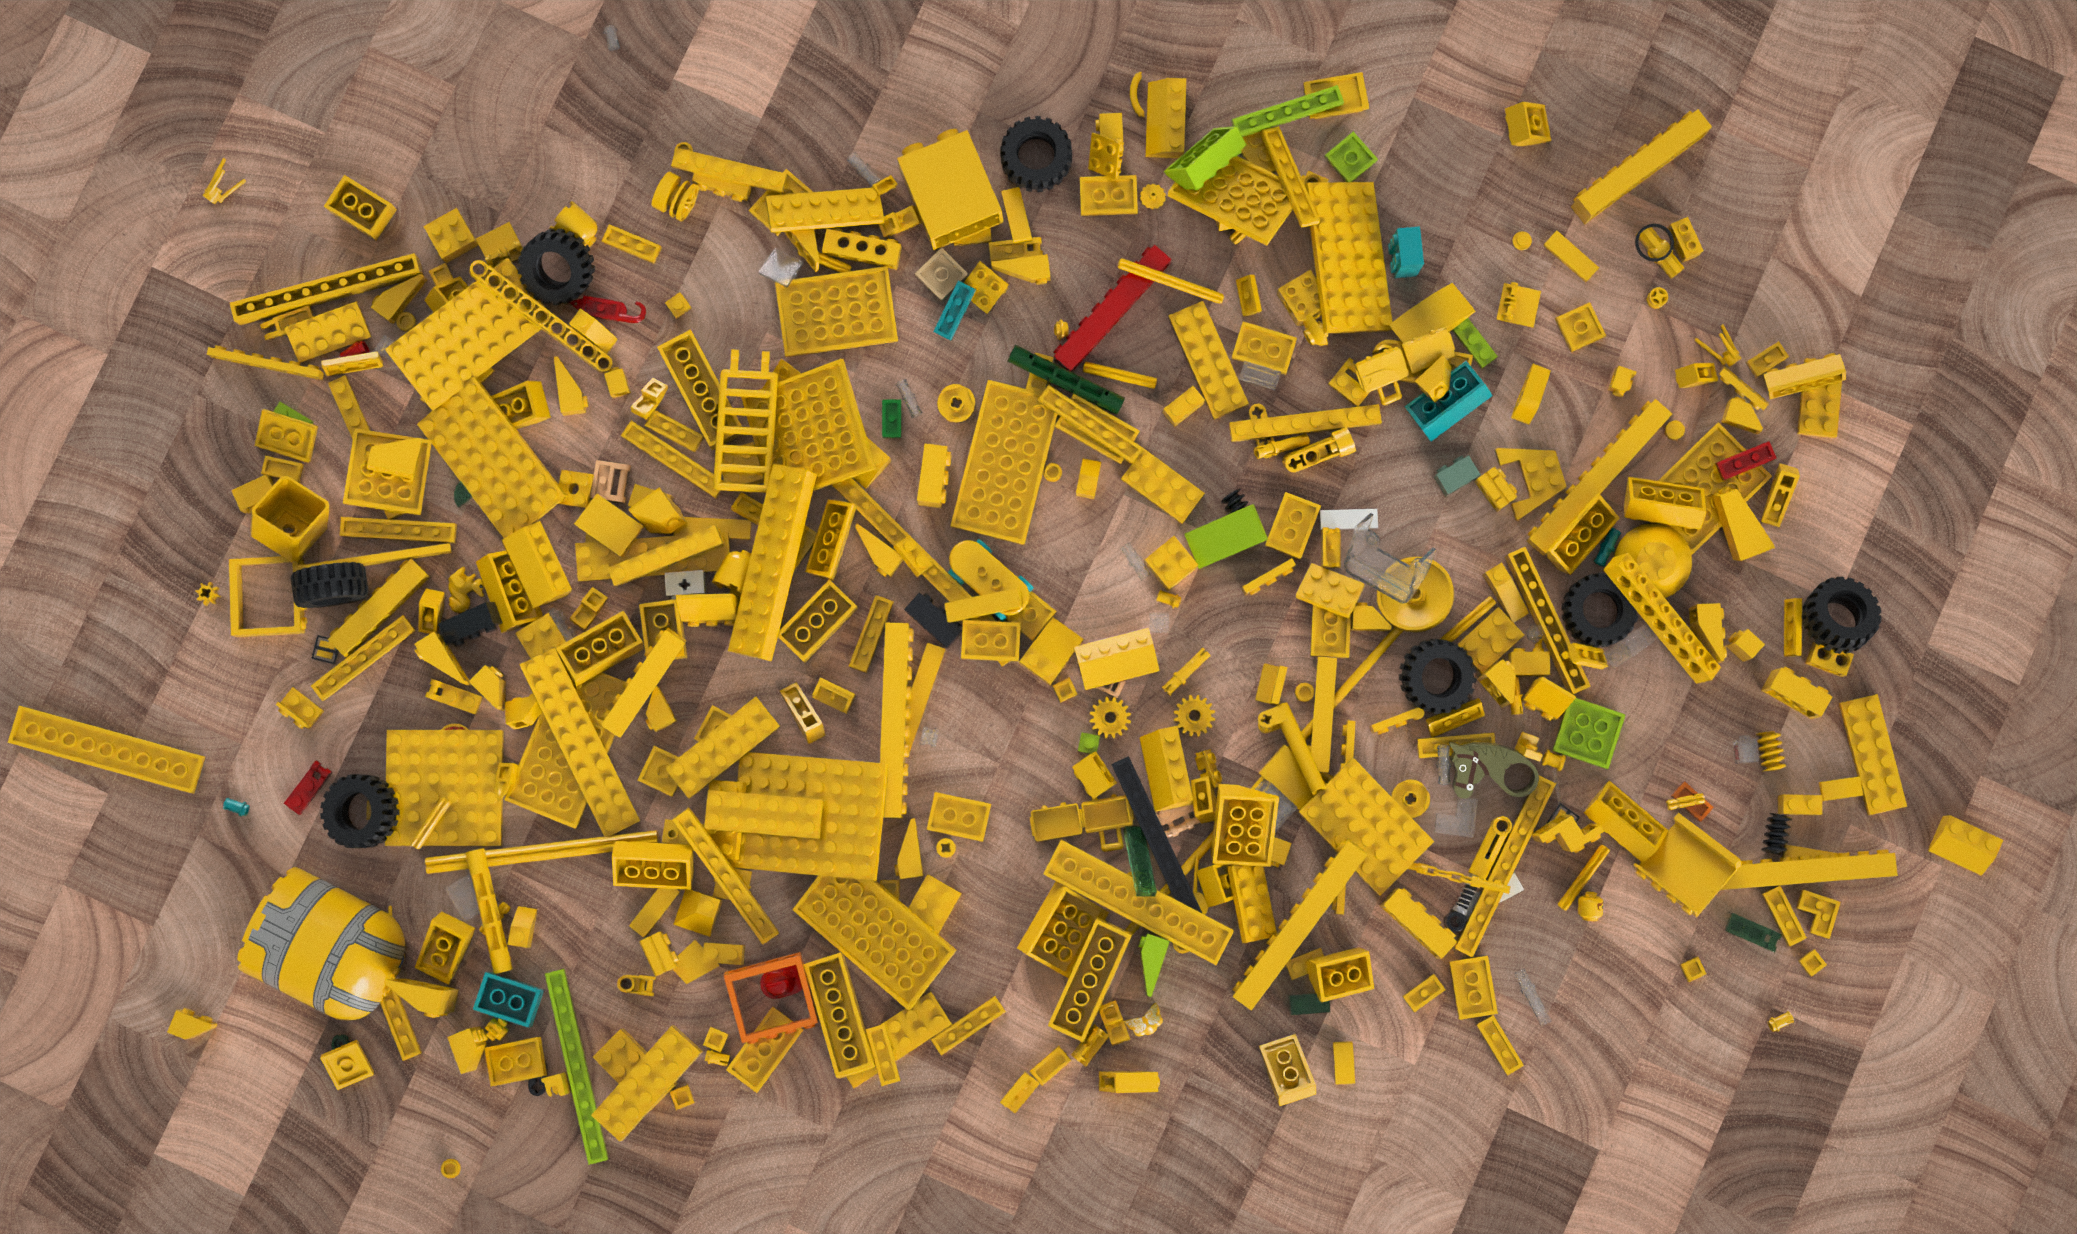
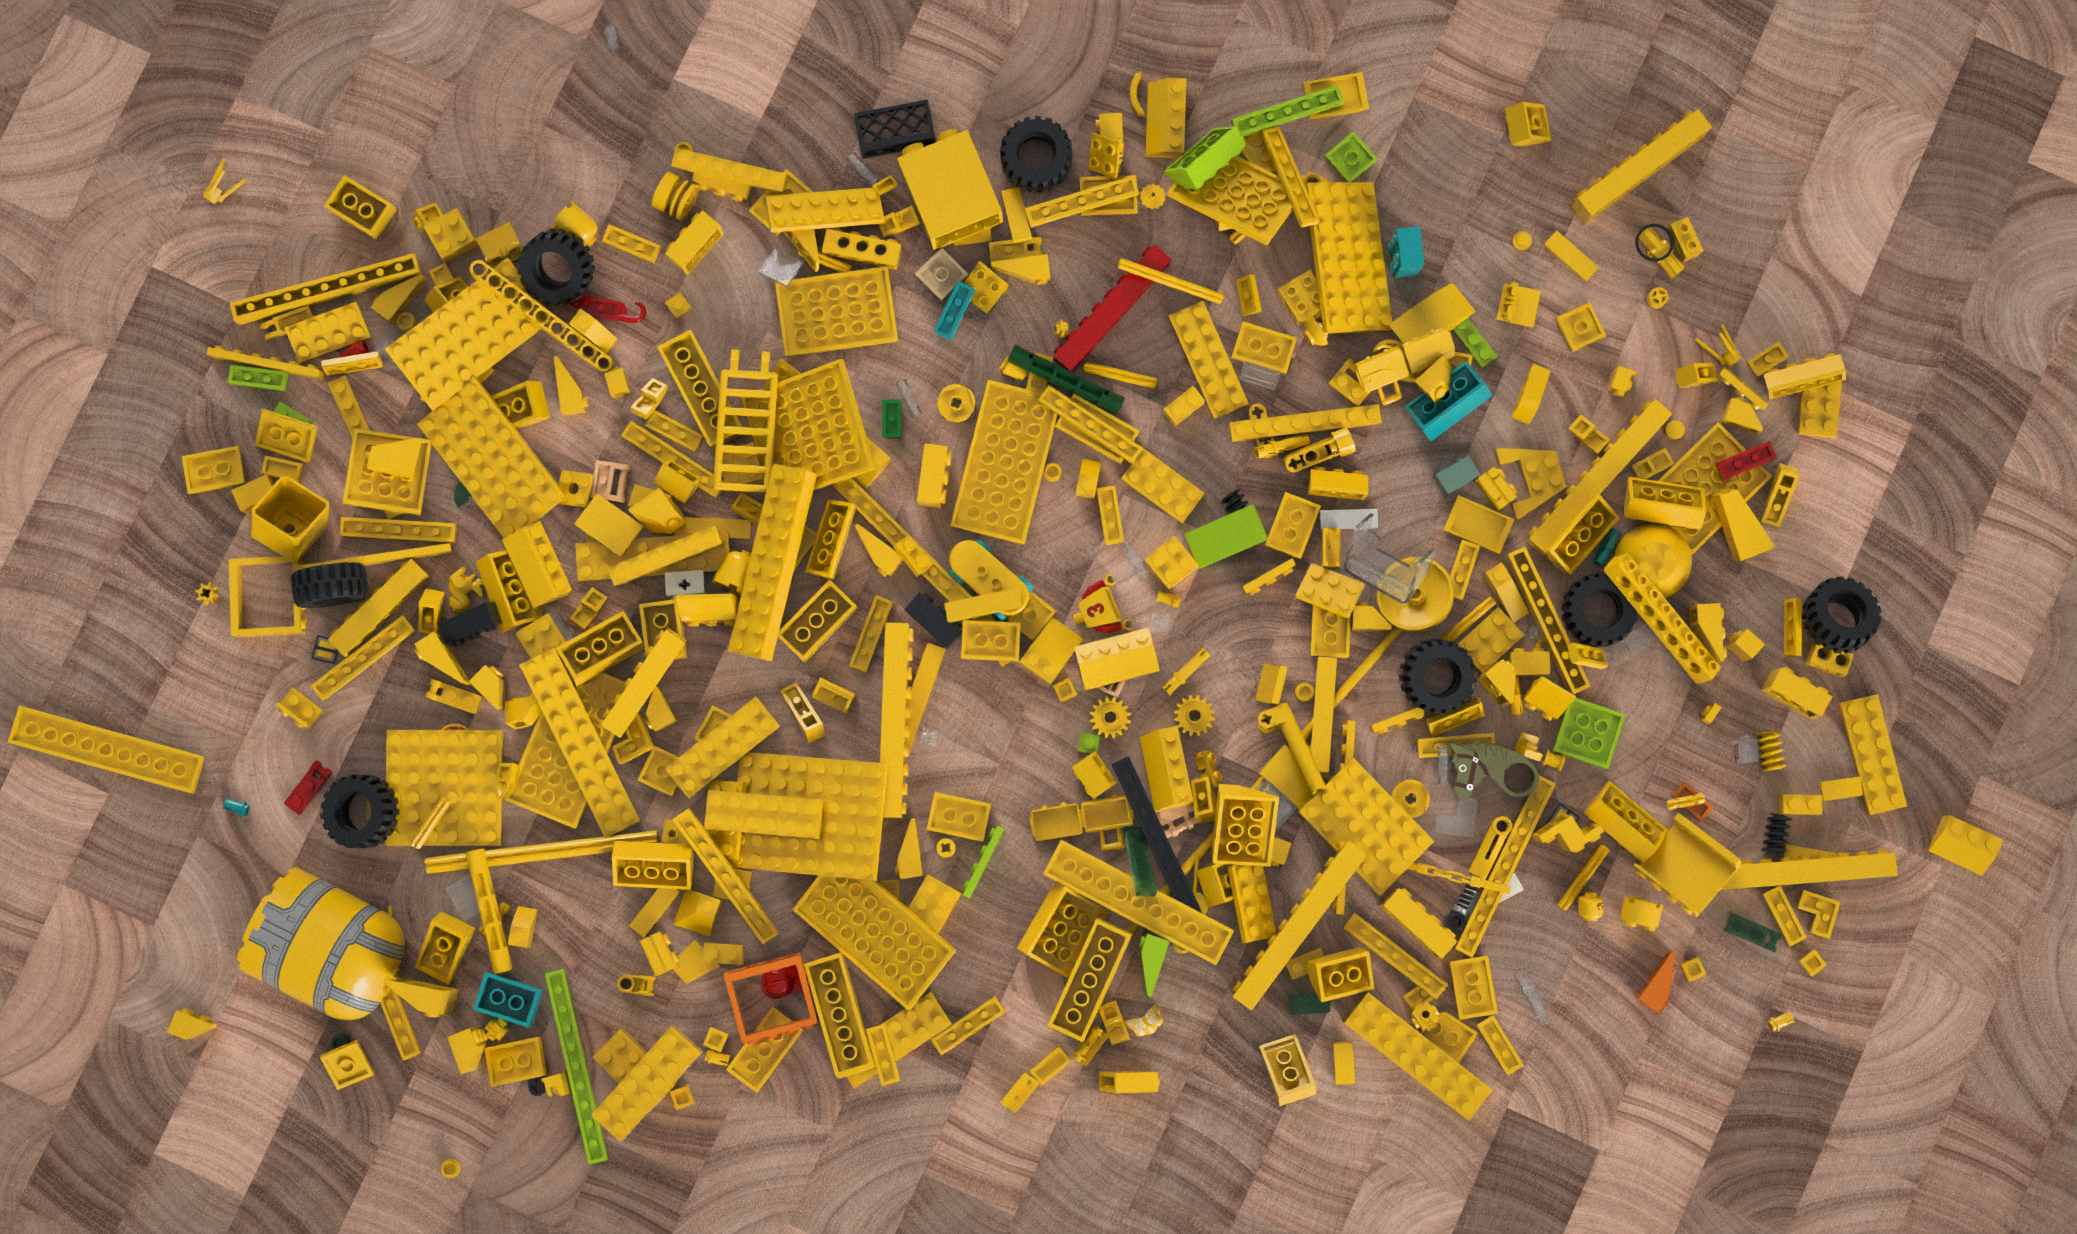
none -> yellow plate [182,446,246,494]
none -> lime plate [228,365,289,392]
none -> yellow bracket [413,202,443,233]
none -> yellow plate [612,713,654,765]
none -> yellow brick [653,459,702,503]
none -> yellow brick [665,210,724,276]
none -> black fence [854,99,936,159]
none -> lime plate [961,826,1005,899]
none -> yellow cone [999,356,1028,381]
none -> yellow plate [1025,175,1139,228]
none -> yellow torso [1073,574,1133,634]
none -> yellow plate [1096,486,1124,546]
none -> yellow slope [1307,467,1368,500]
none -> yellow tile [1343,912,1448,1000]
none -> yellow brick [1343,991,1492,1121]
none -> yellow brick [1410,1002,1440,1033]
none -> yellow tile [1422,1011,1478,1063]
none -> yellow piece [1443,495,1515,554]
none -> yellow plate [1450,540,1480,601]
none -> yellow slope [1568,415,1611,456]
none -> yellow brick [1620,895,1663,931]
none -> yellow slope [1631,447,1675,479]
none -> orange slope [1635,951,1676,1013]
none -> yellow plate [1701,703,1722,724]

